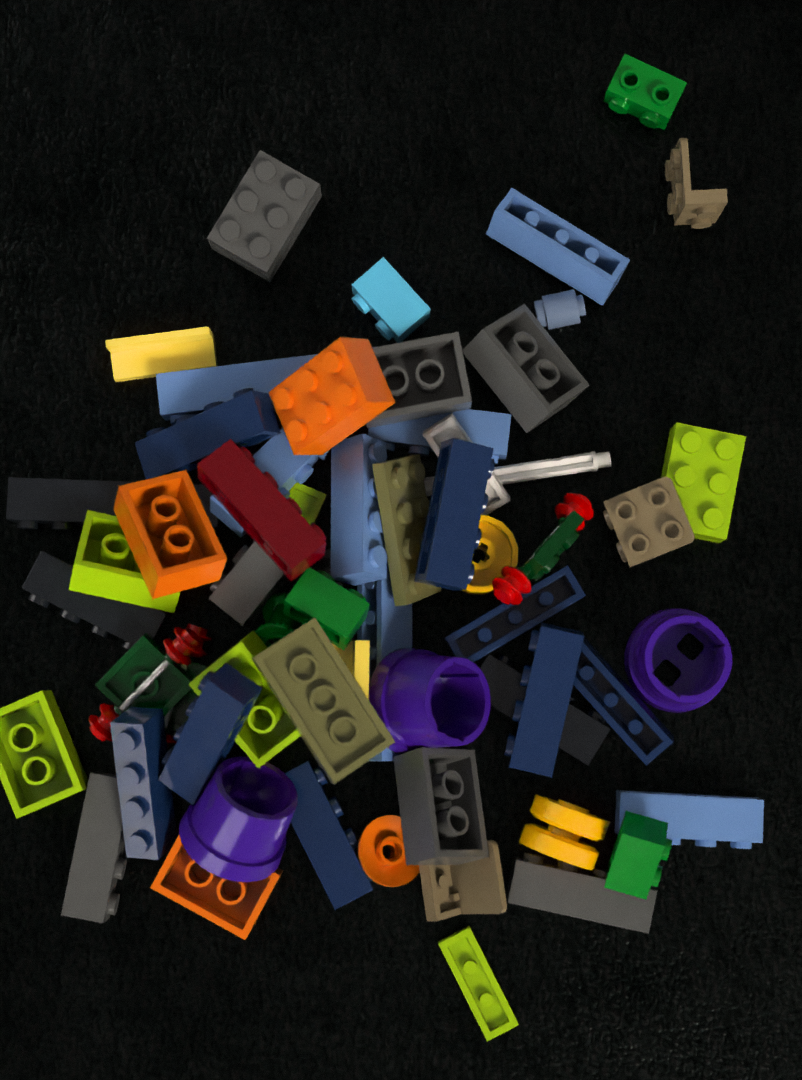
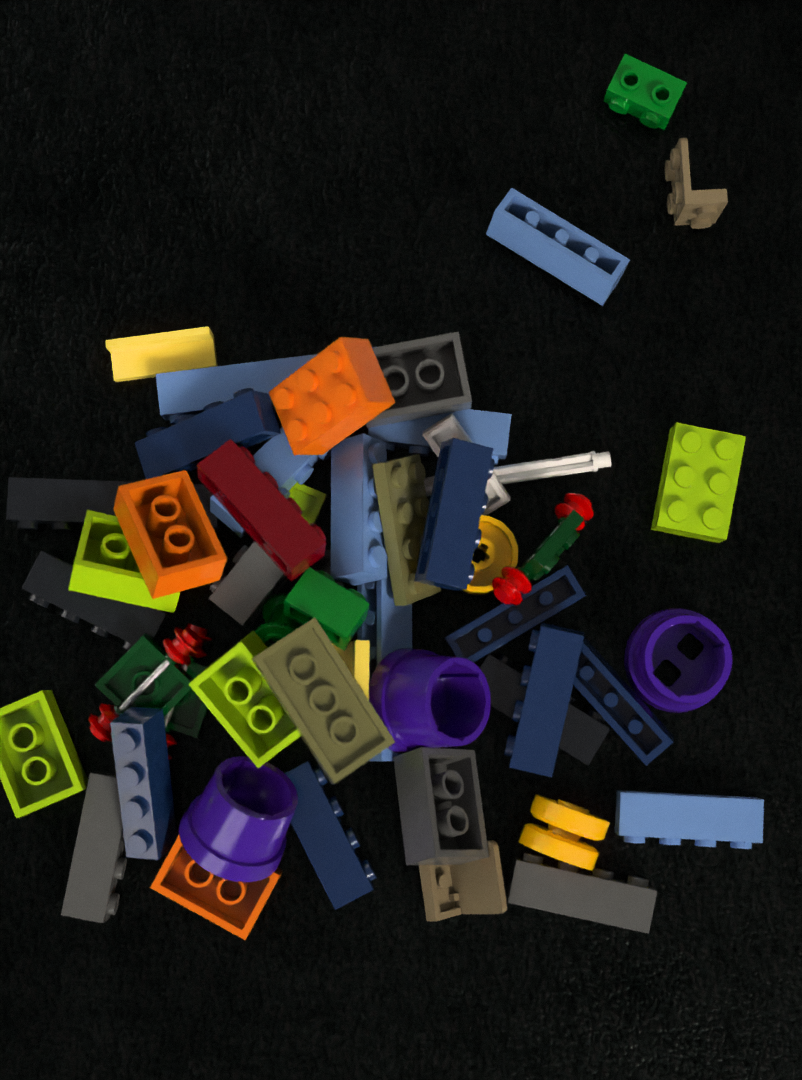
dark blue brick [158,663,262,805] -> none
dark grey brick [207,150,322,282] -> none
medium azure brick [351,257,431,343] -> none
orange dish [358,815,420,887] -> none
lime plate [438,925,519,1041] -> none
dark grey brick [462,304,589,433] -> none
sand blue brick [534,289,586,330] -> none
dark tan bracket [603,477,695,567] -> none
green brick [604,811,672,900] -> none

